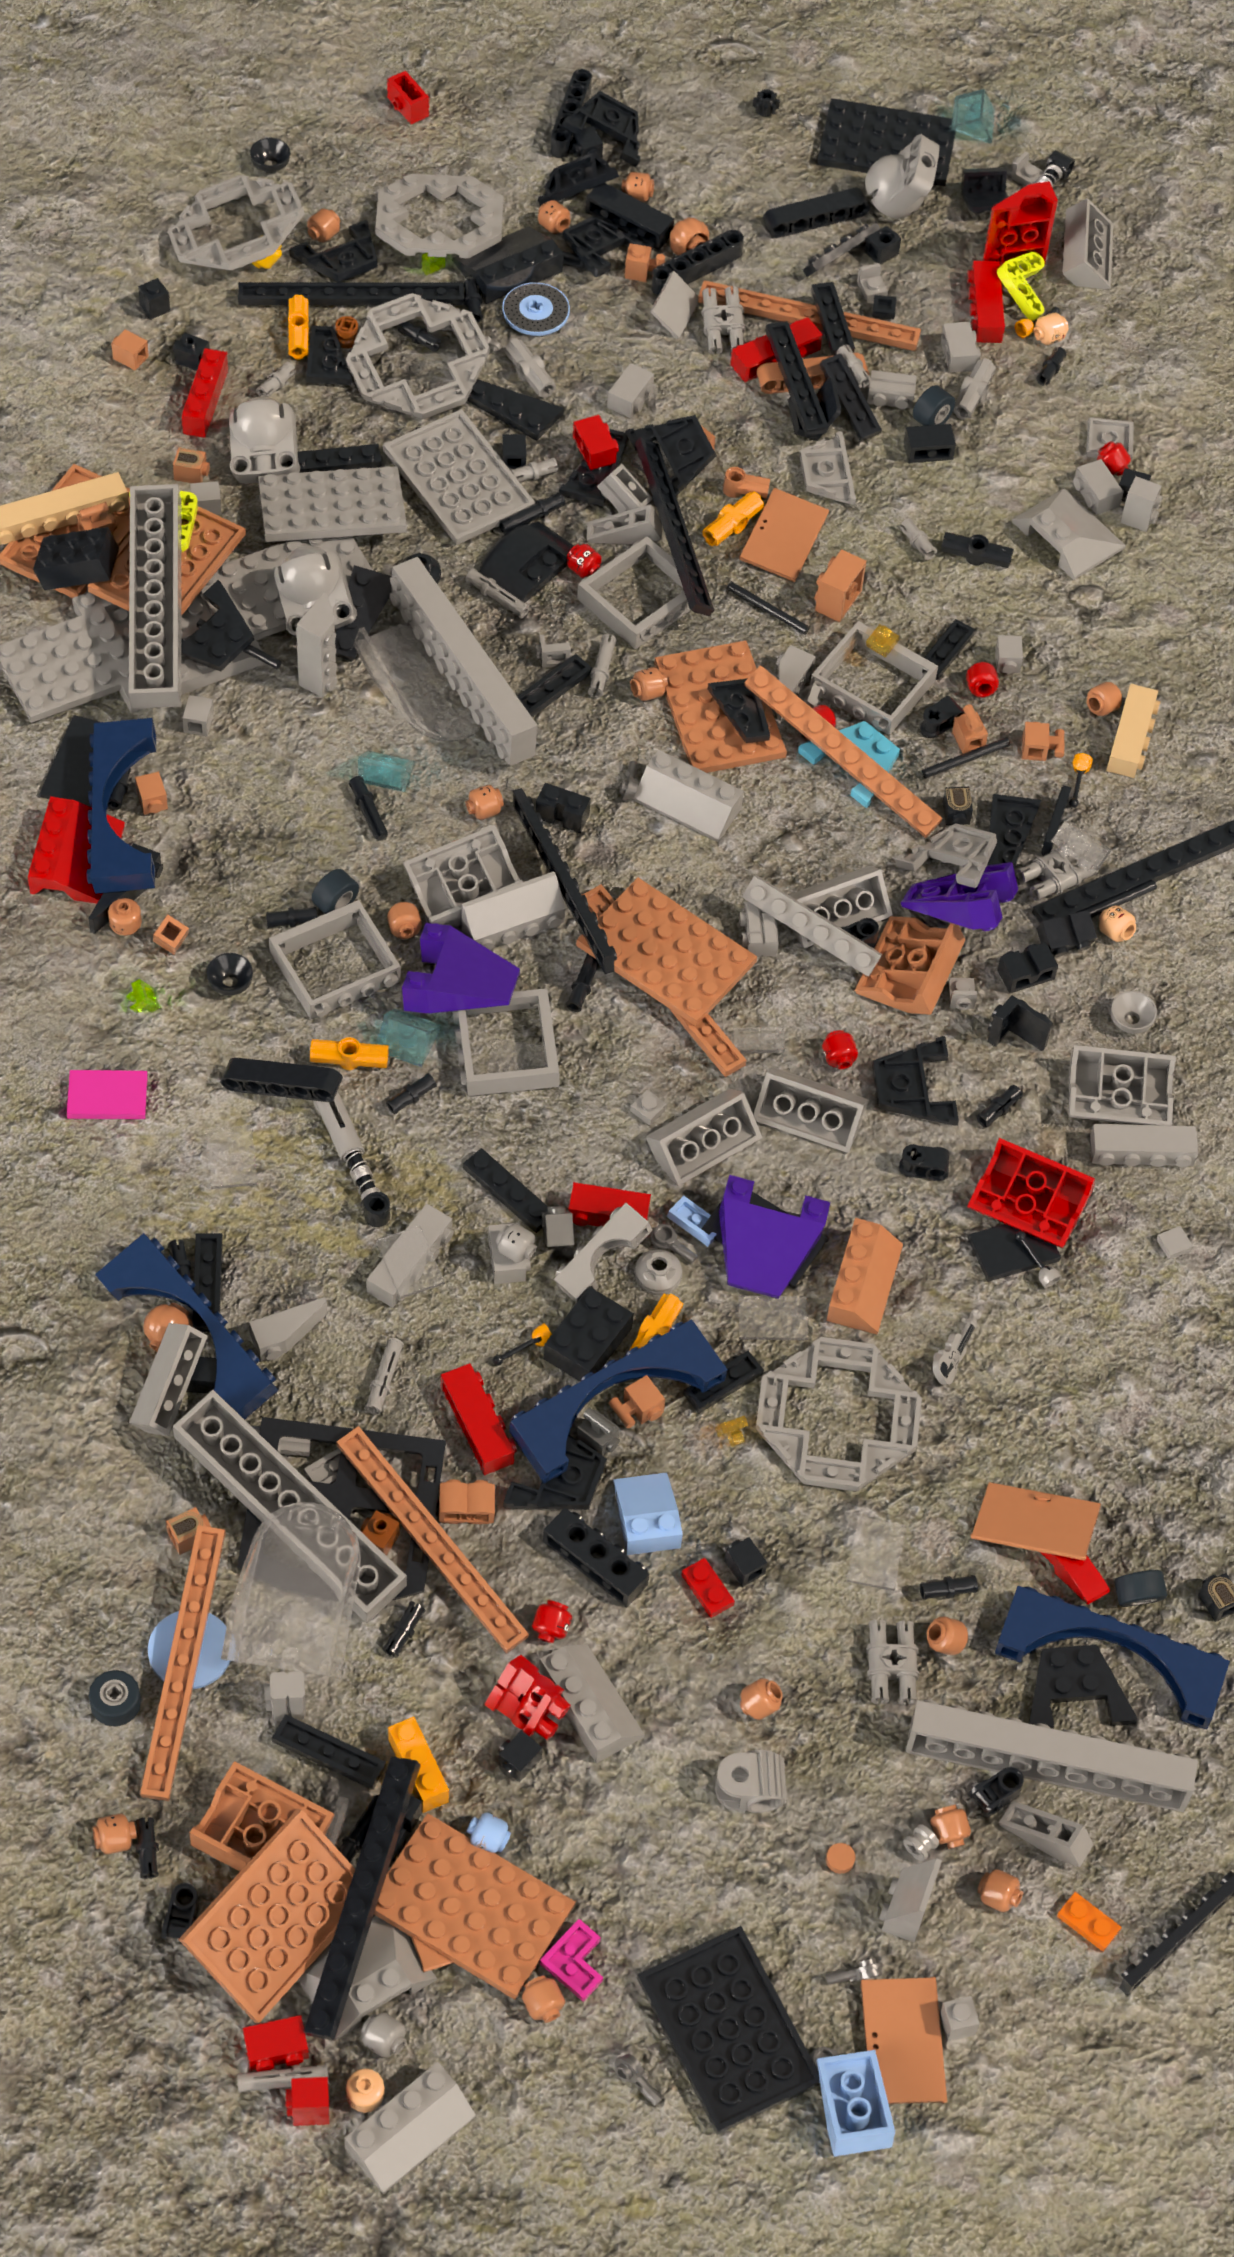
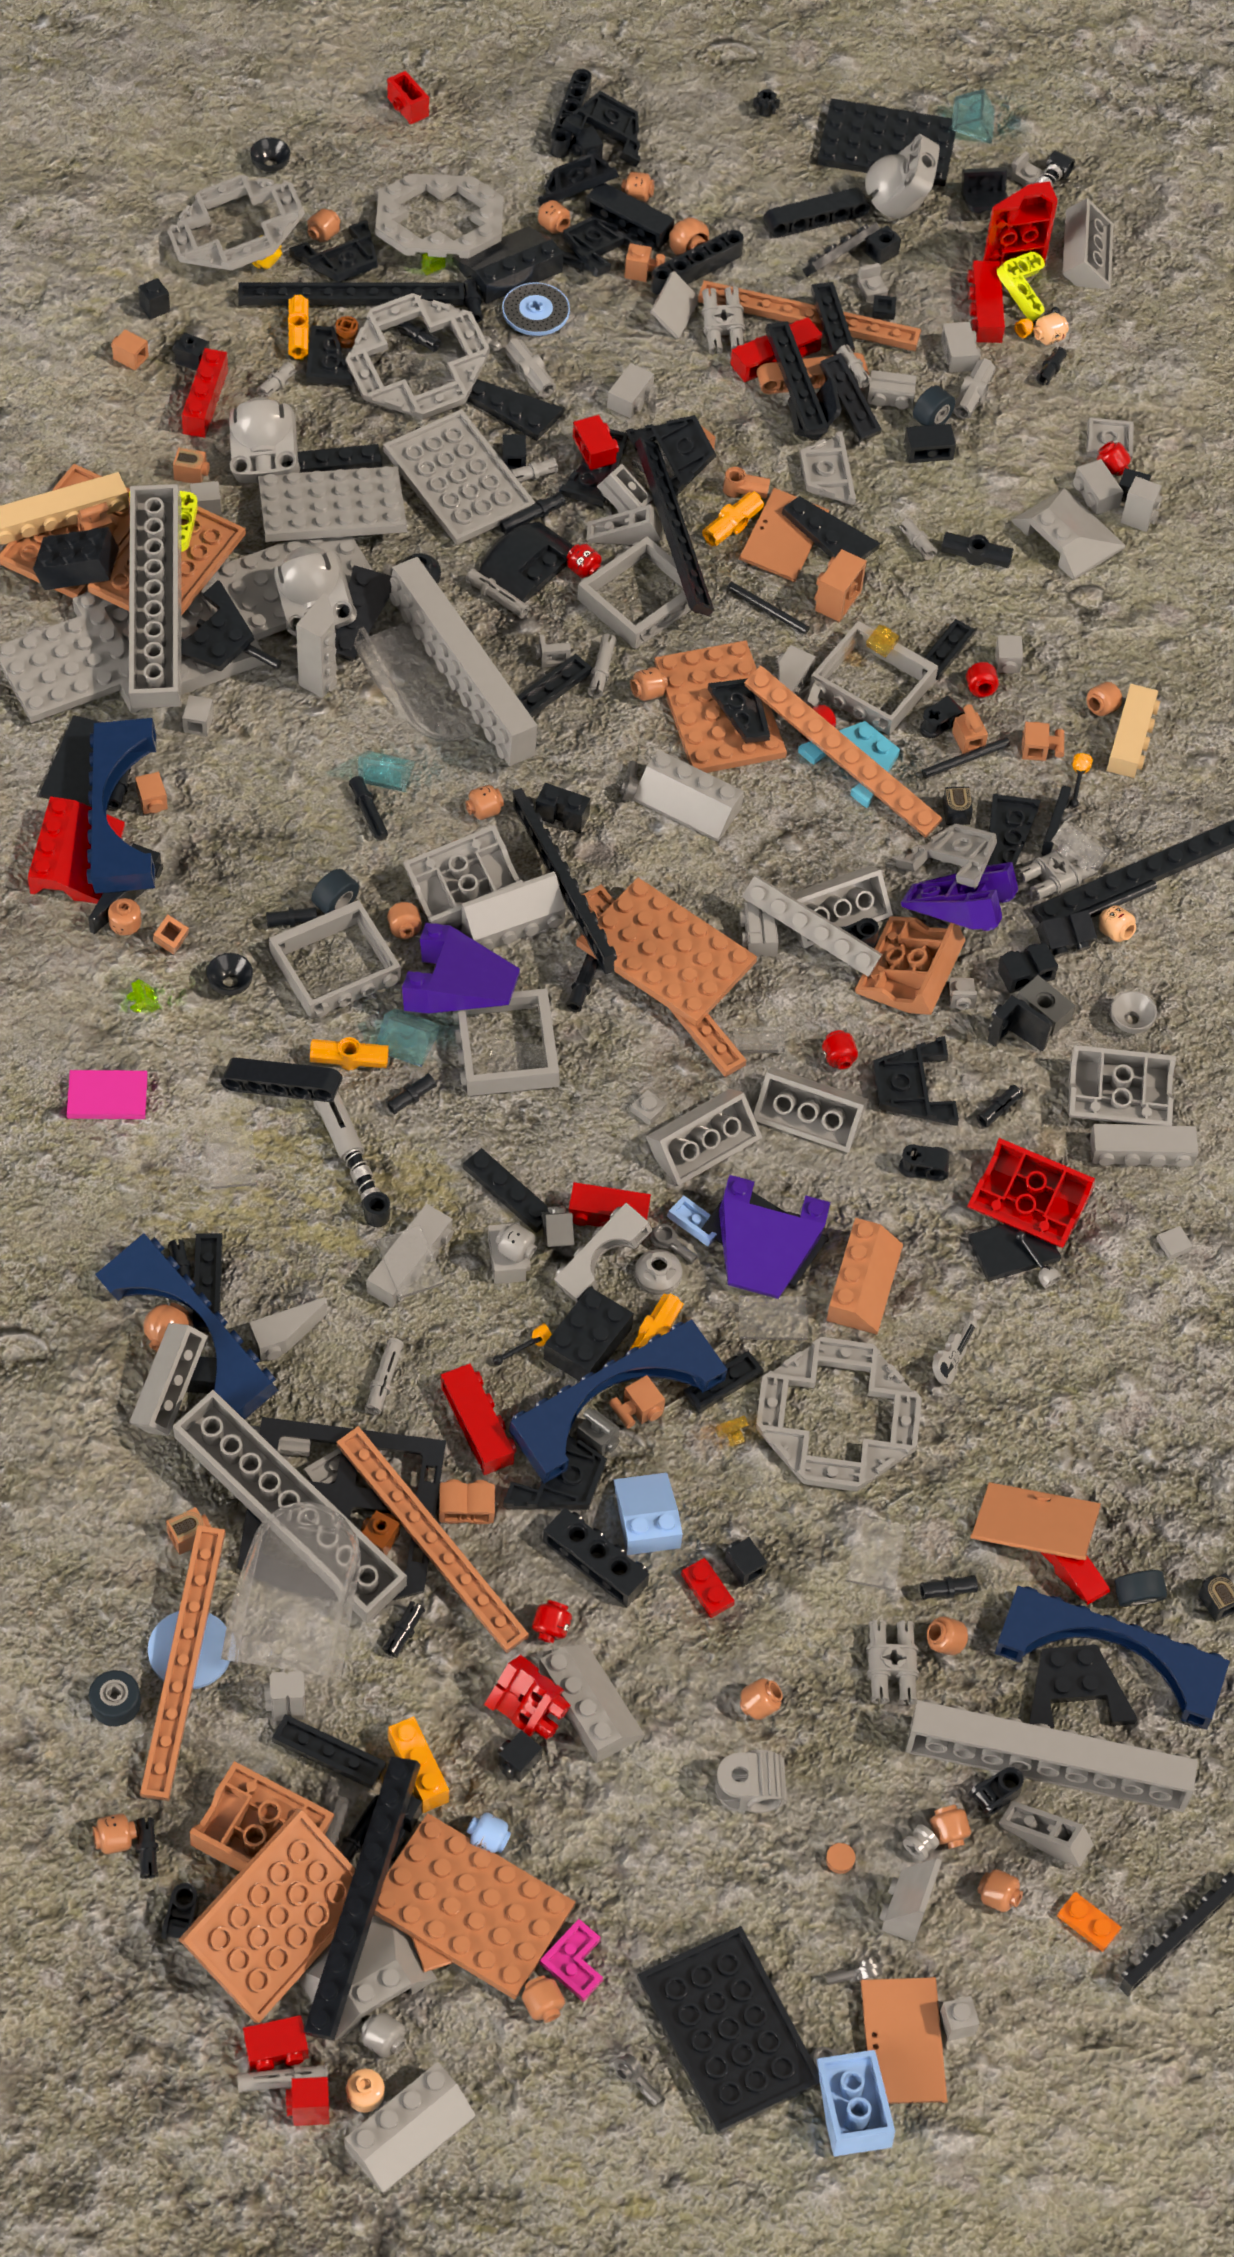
none -> black wing [782,496,881,559]
none -> dark grey brick [1017,975,1076,1036]

